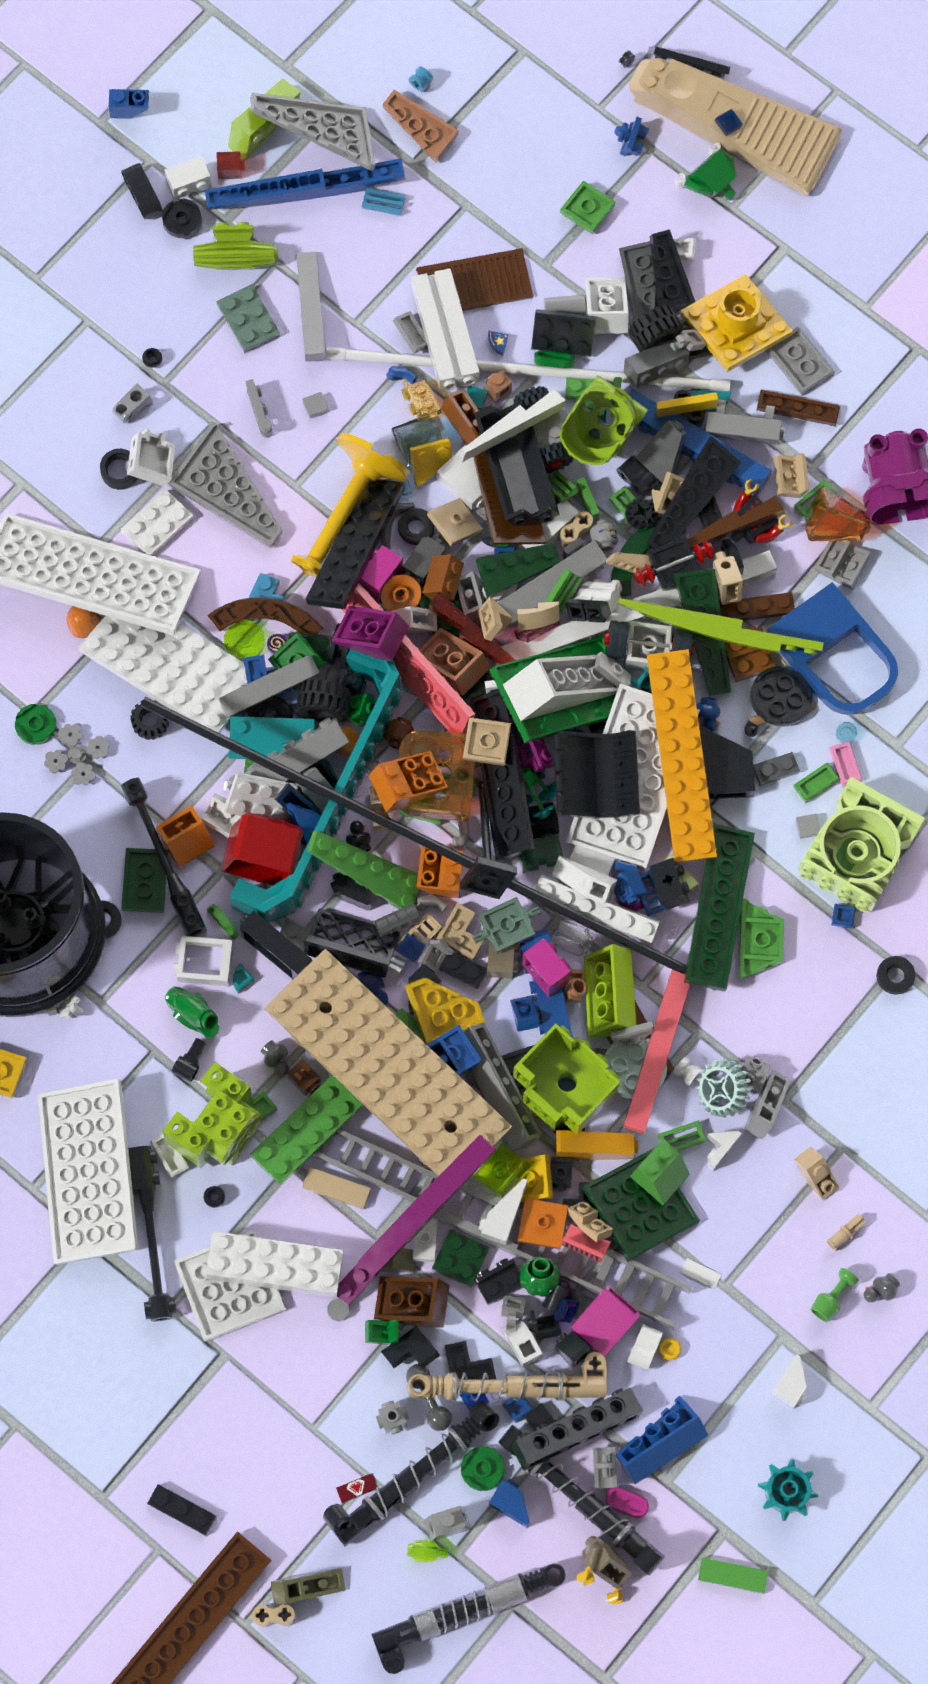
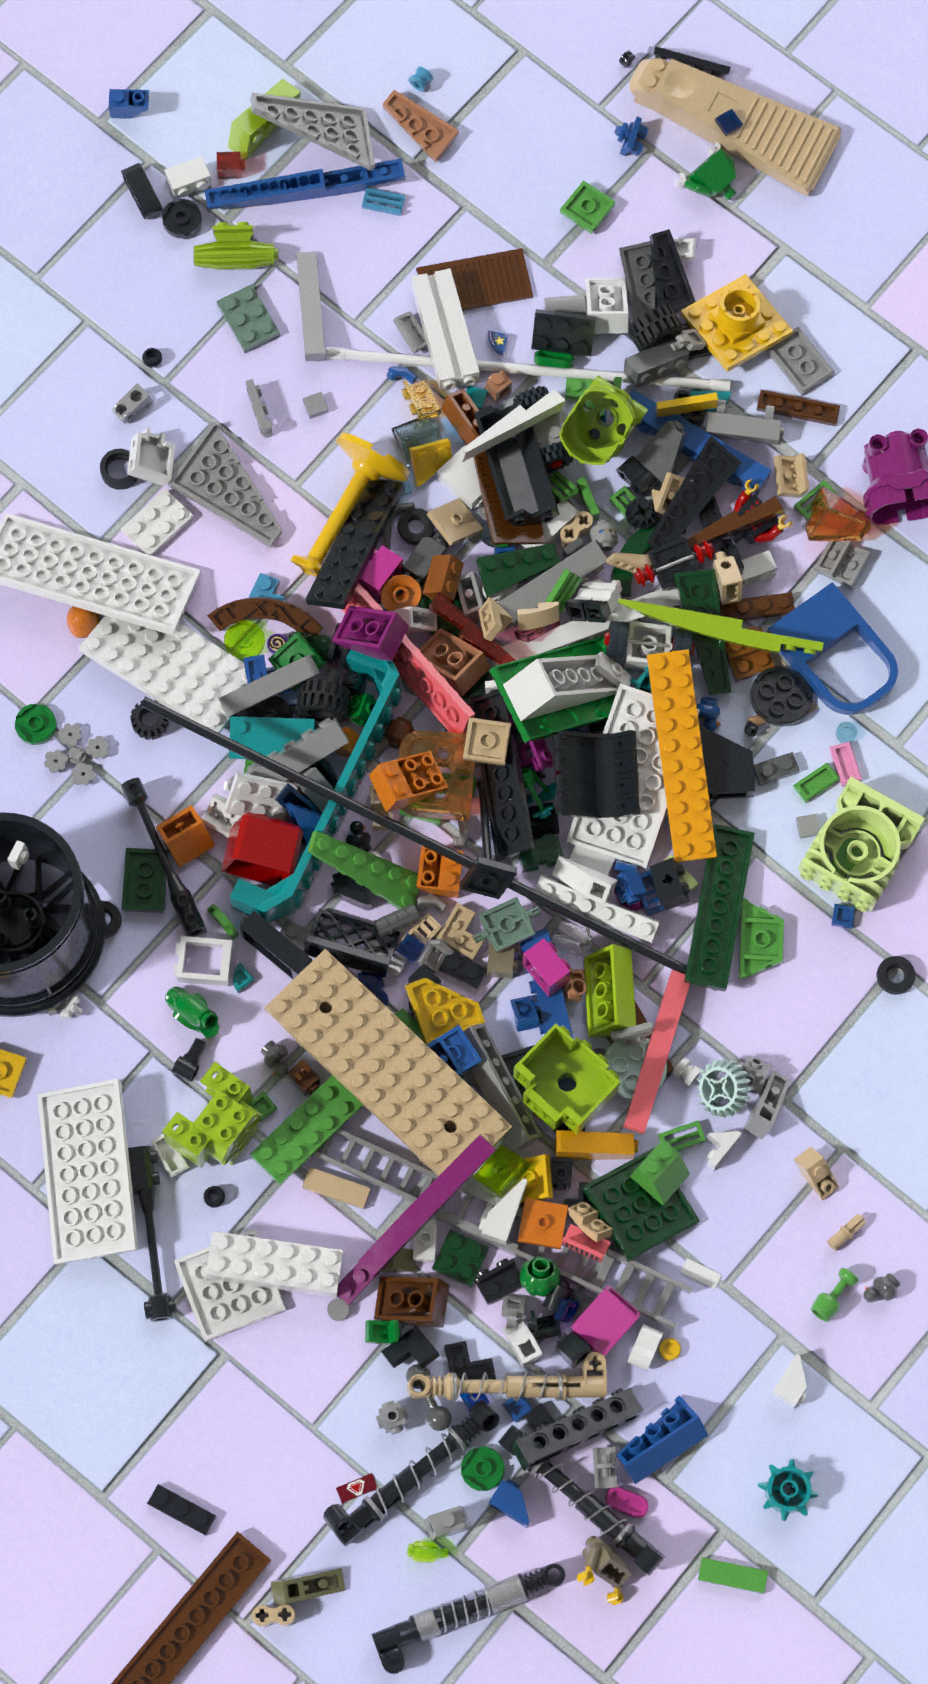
none -> white plate [7,840,29,870]

